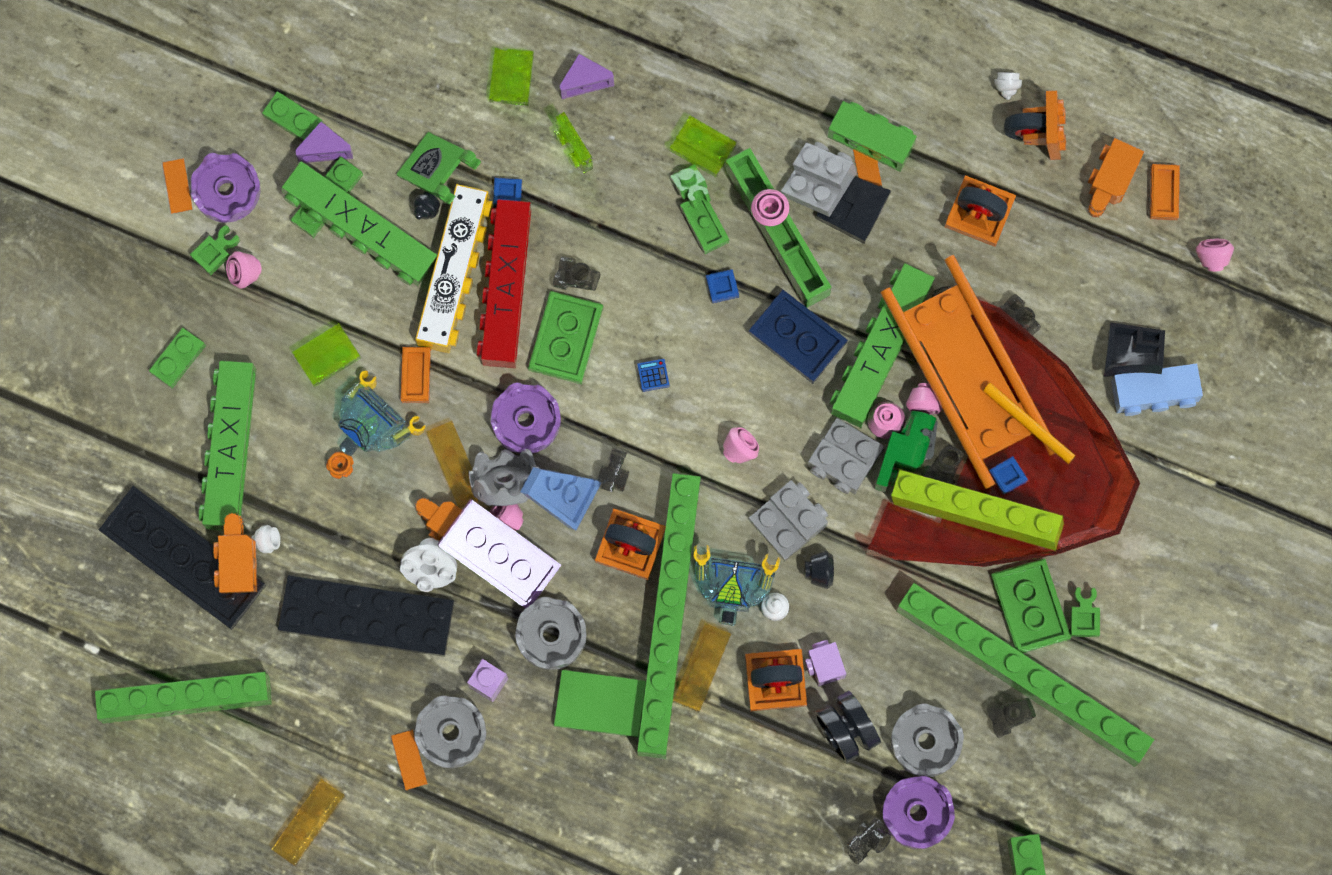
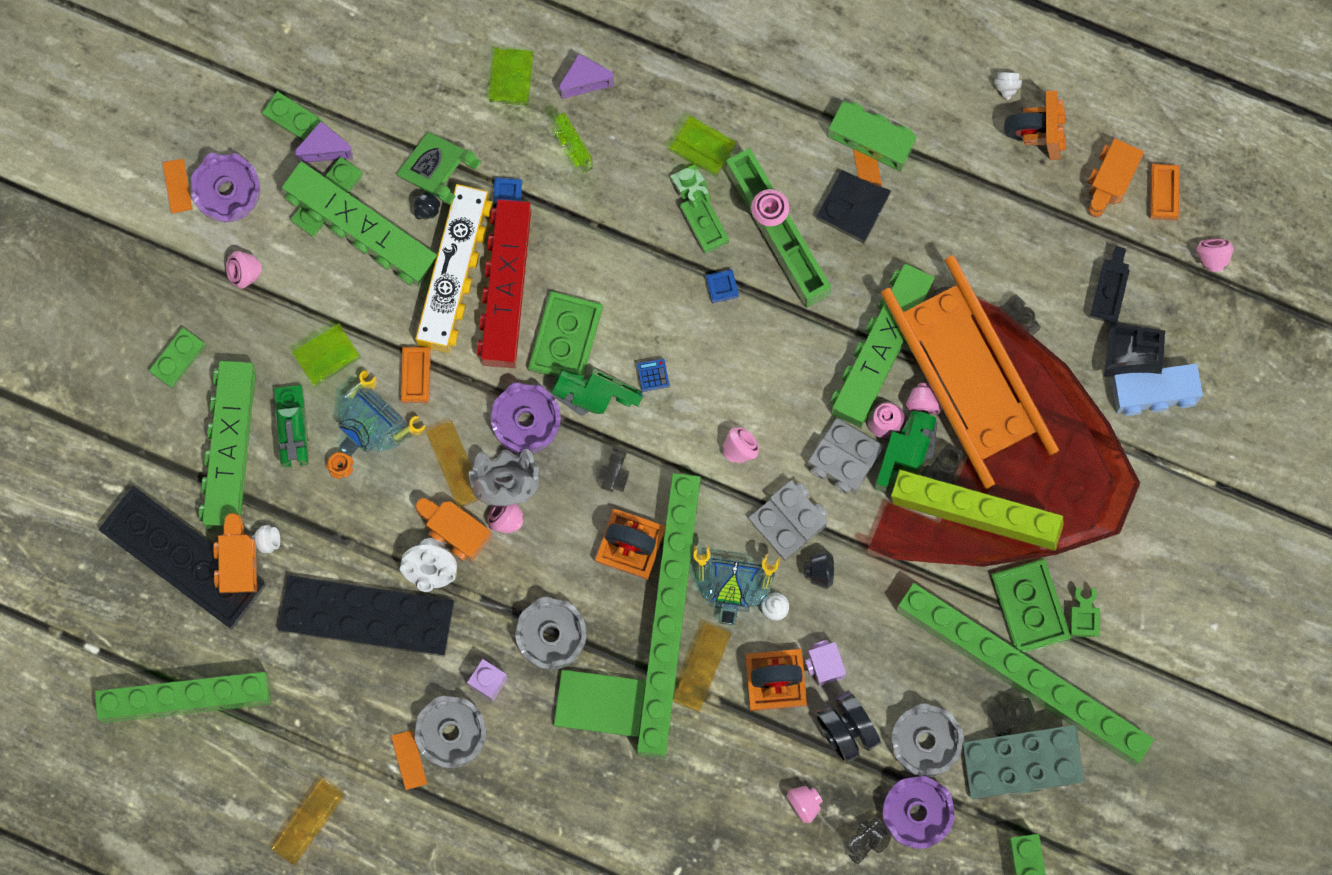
bright green plate [190,225,240,276] -> none
tile [437,499,561,609] -> none
medium blue wing [520,467,602,530] -> none
clear smoke plate [553,256,601,291] -> none
dark blue plate [748,290,848,384] -> none
light grey plate [781,142,856,217] -> none
orange plate [945,175,1016,247] -> none
light orange bar [983,383,1076,464] -> none
blue tile [989,456,1028,496] -> none
none -> green plate [274,385,309,468]
none -> green plate [551,368,643,416]
none -> bright pink cone [786,786,823,823]
none -> sand green plate [963,725,1085,800]
none -> black hinge [1089,246,1130,324]

